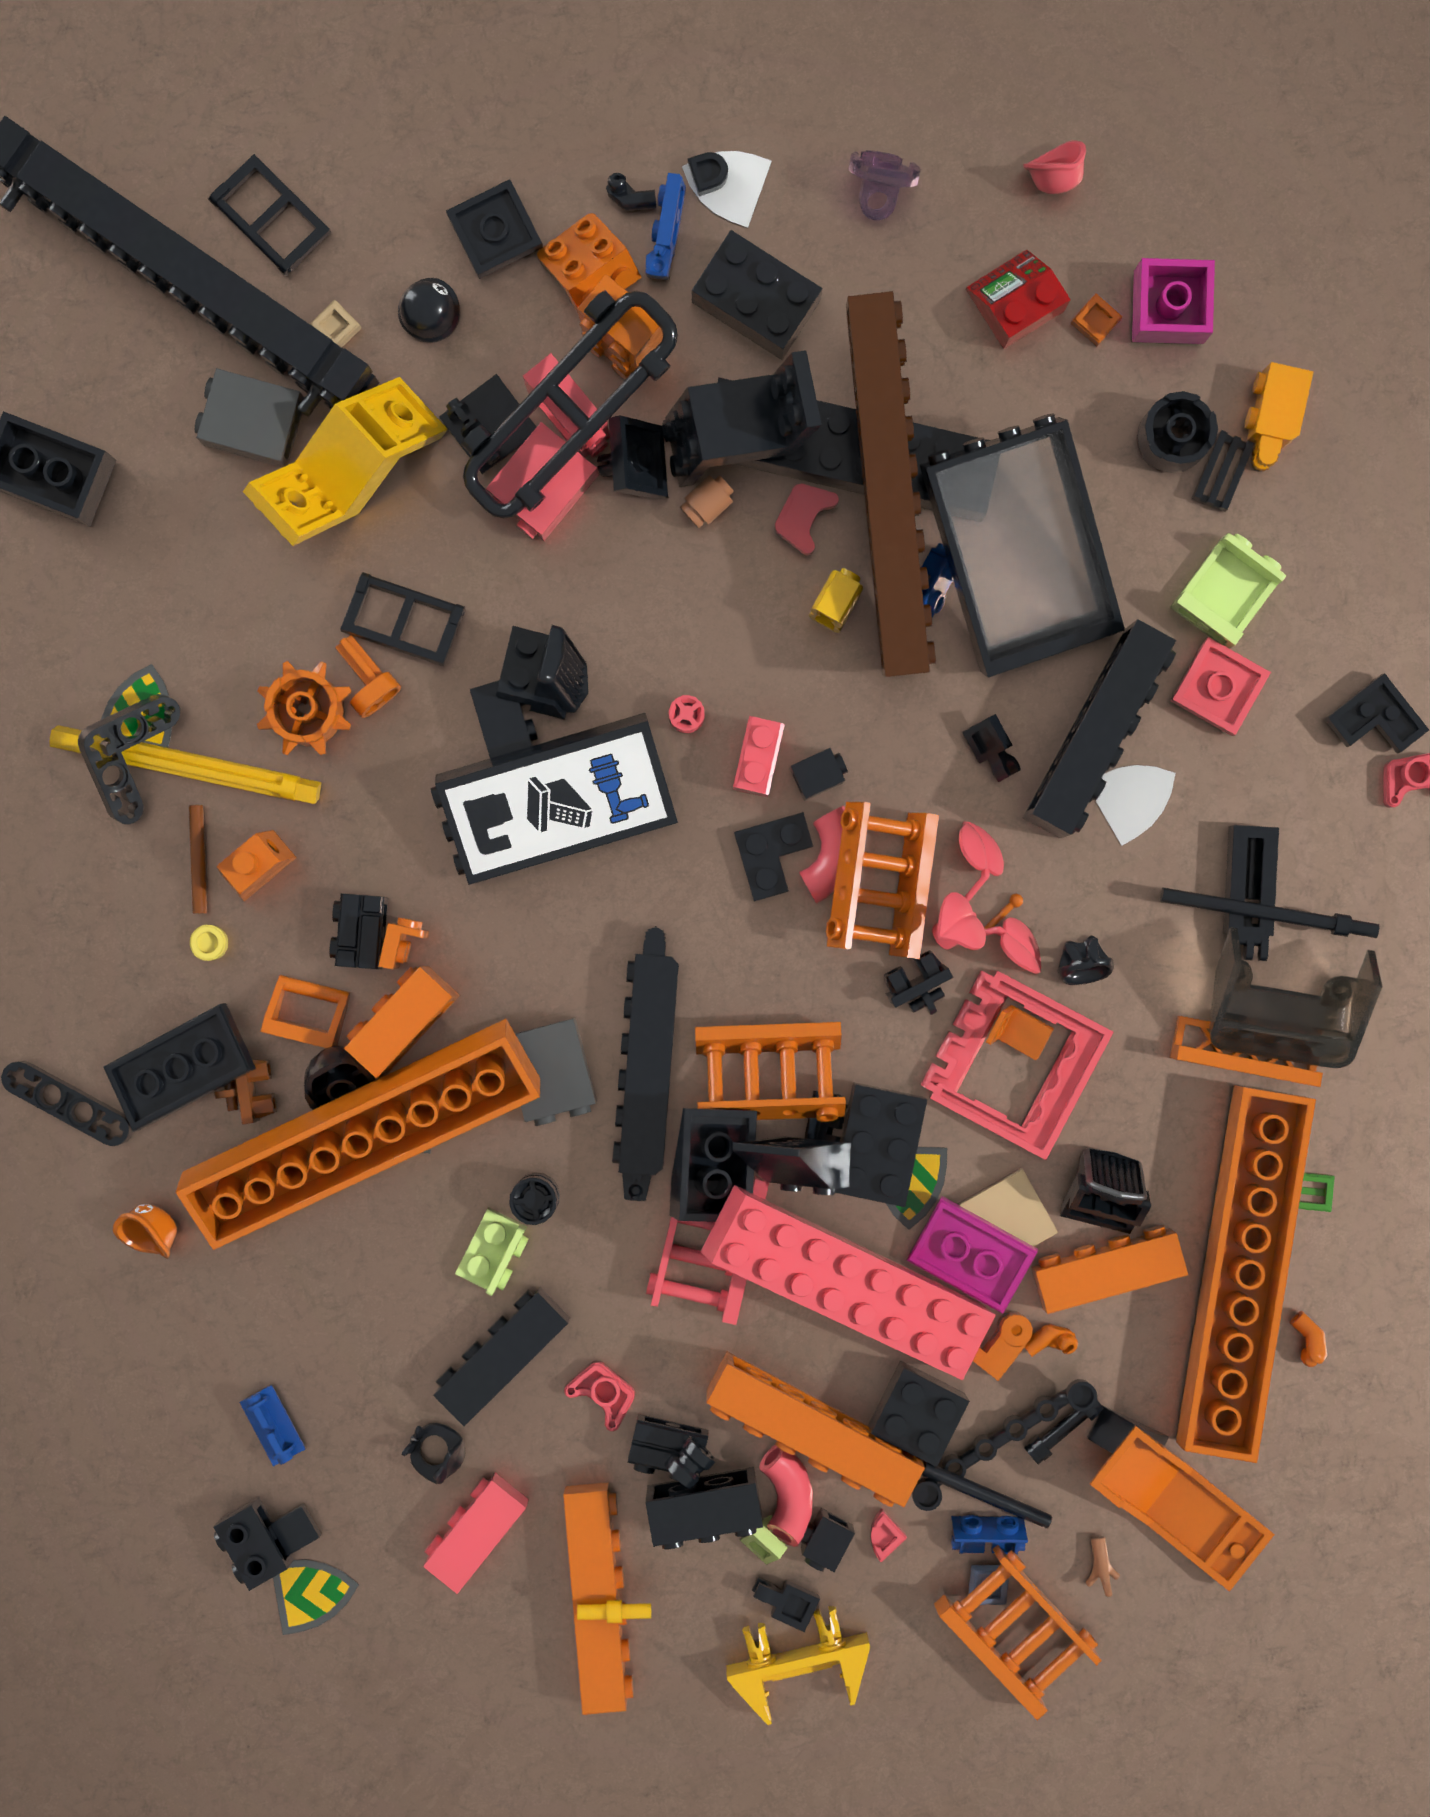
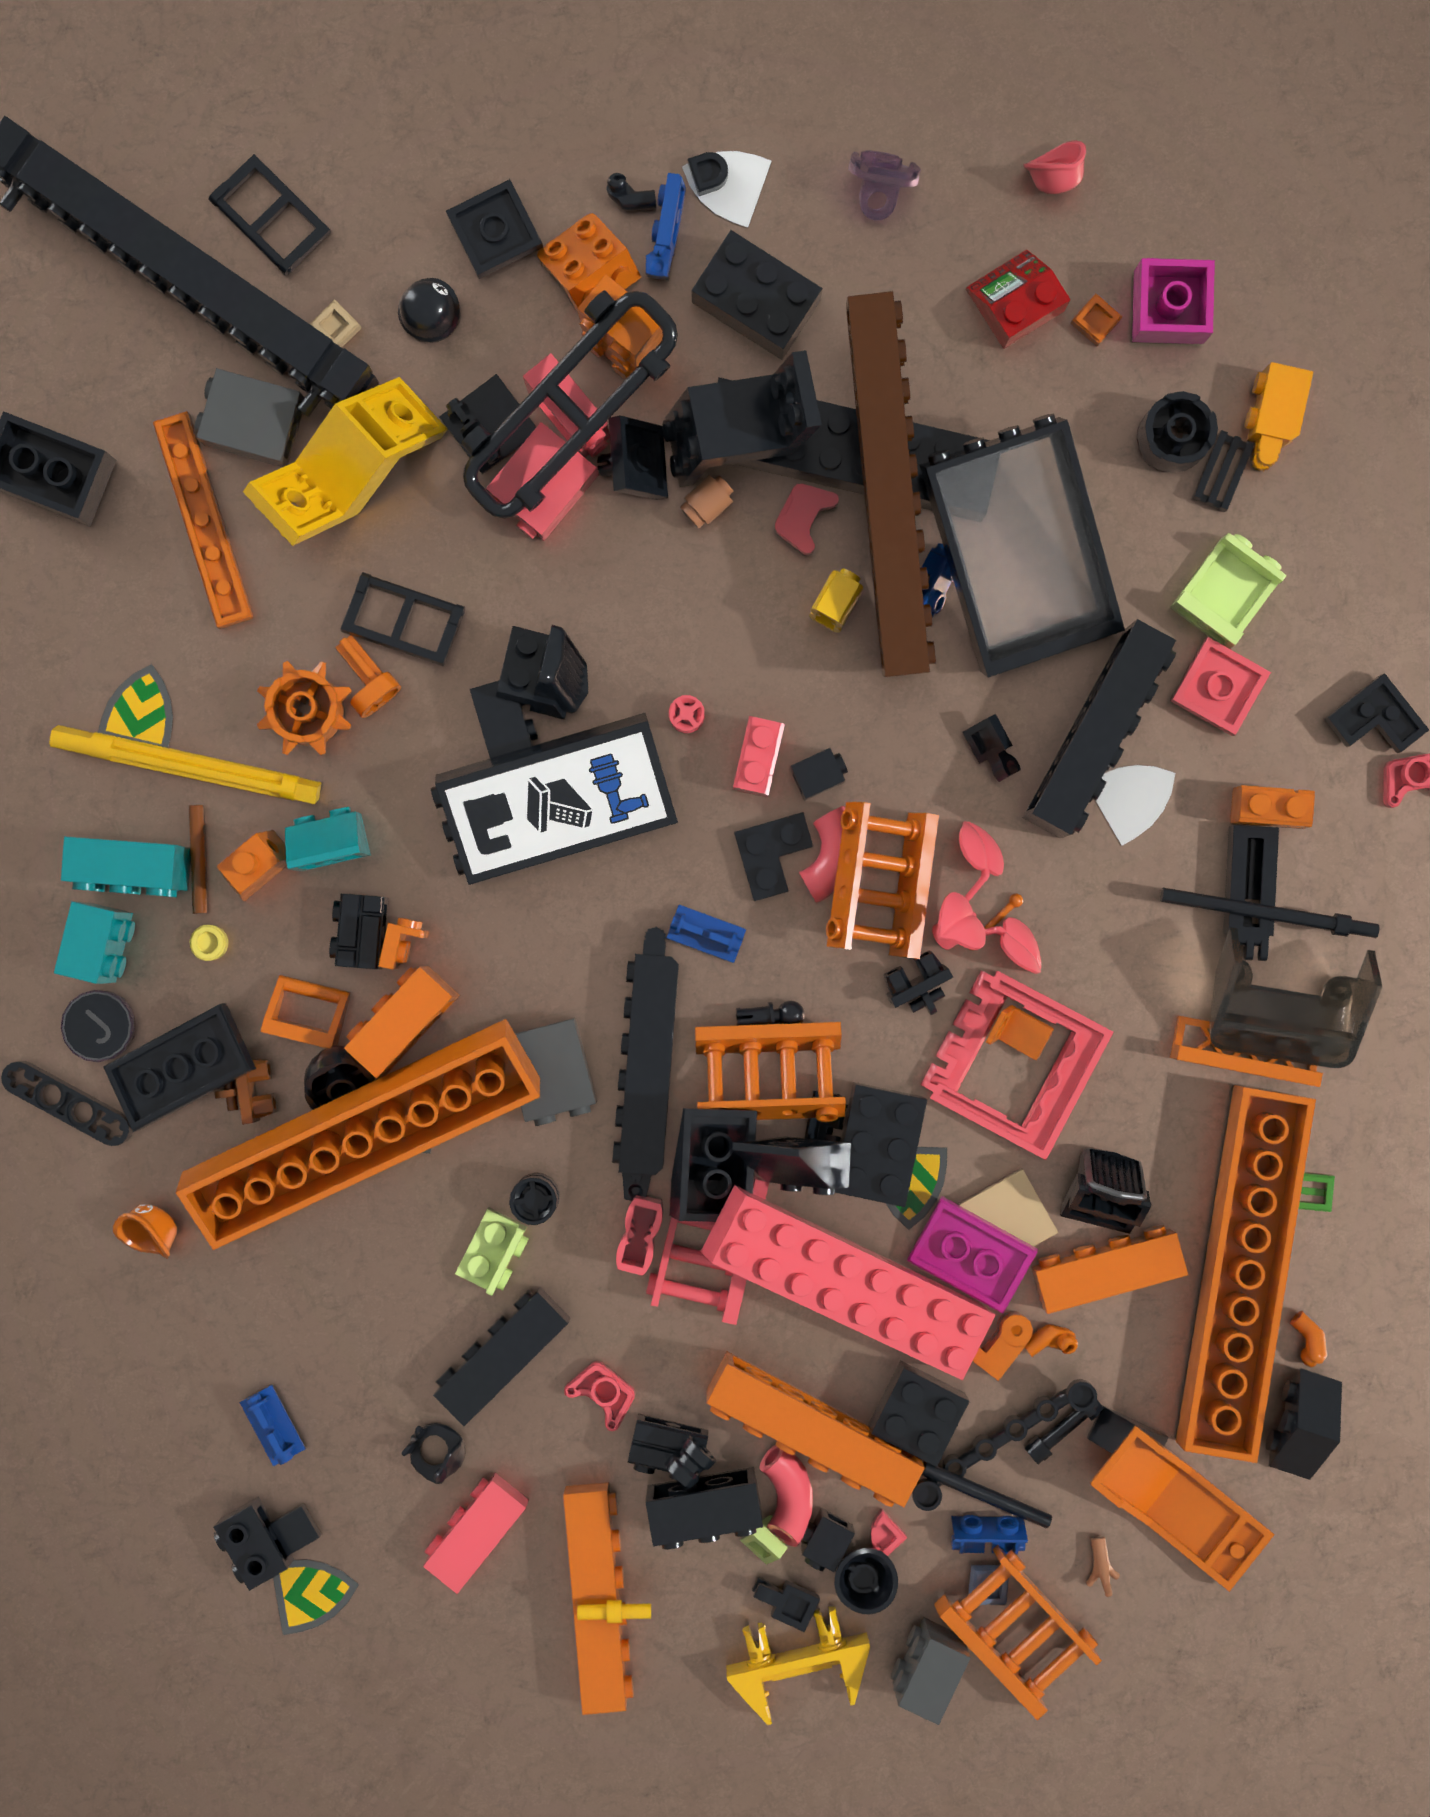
black beam [78,694,180,825] -> none
black piece [1057,935,1114,985] -> none
none -> teal brick [54,901,135,984]
none -> teal brick [61,837,191,897]
none -> black tile [61,990,135,1062]
none -> orange tile [153,411,254,629]
none -> teal slope [285,807,371,872]
none -> coral brick [616,1195,663,1276]
none -> blue hinge [666,905,746,963]
none -> black pin [736,1001,805,1026]
none -> black helmet [834,1547,898,1615]
none -> dark grey brick [891,1617,971,1725]
none -> orange brick [1230,785,1315,829]
none -> black brick [1265,1368,1342,1480]

